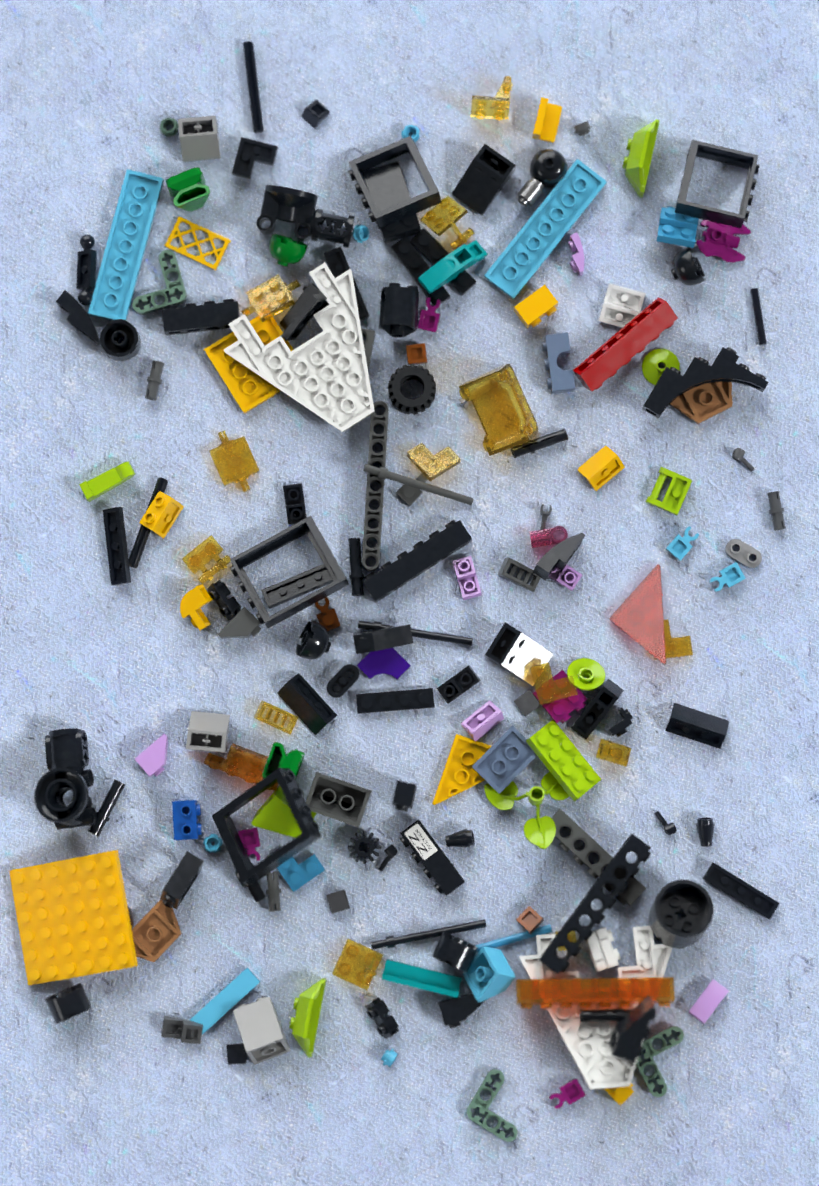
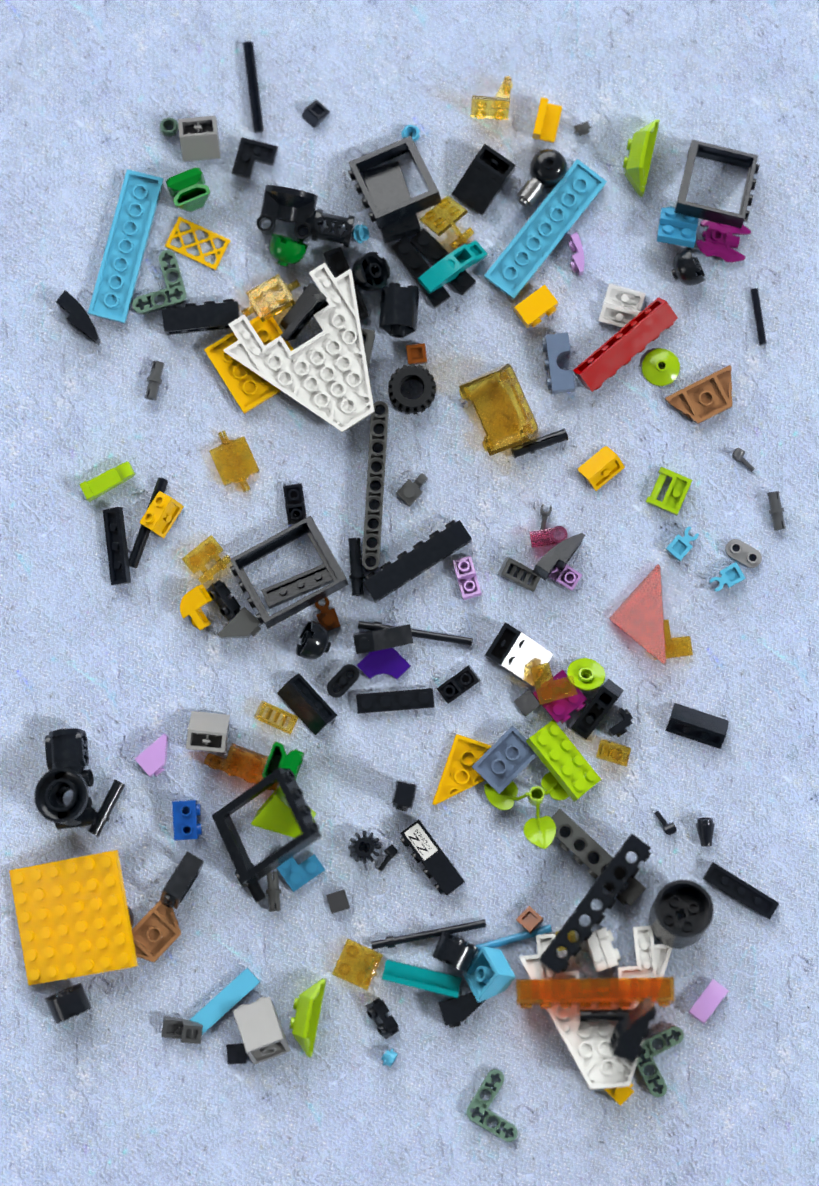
black plate [76,234,96,305] -> none
black brick [100,319,141,361] -> none
medium azure plate [203,834,223,853] -> none
magenta plate [238,827,261,861] -> none
dark grey slope [306,772,372,827] -> none
dark grey bar [363,464,473,505] -> none
clear yellow plate [407,443,460,481] -> none
magenta plate [418,297,441,332] -> none
black cone [445,828,475,847] -> none
lavender slope [461,700,504,742] -> none
magenta plate [549,1078,586,1109] -> none
black arch [642,347,769,418] -> none
none -> black cylinder [352,252,390,291]

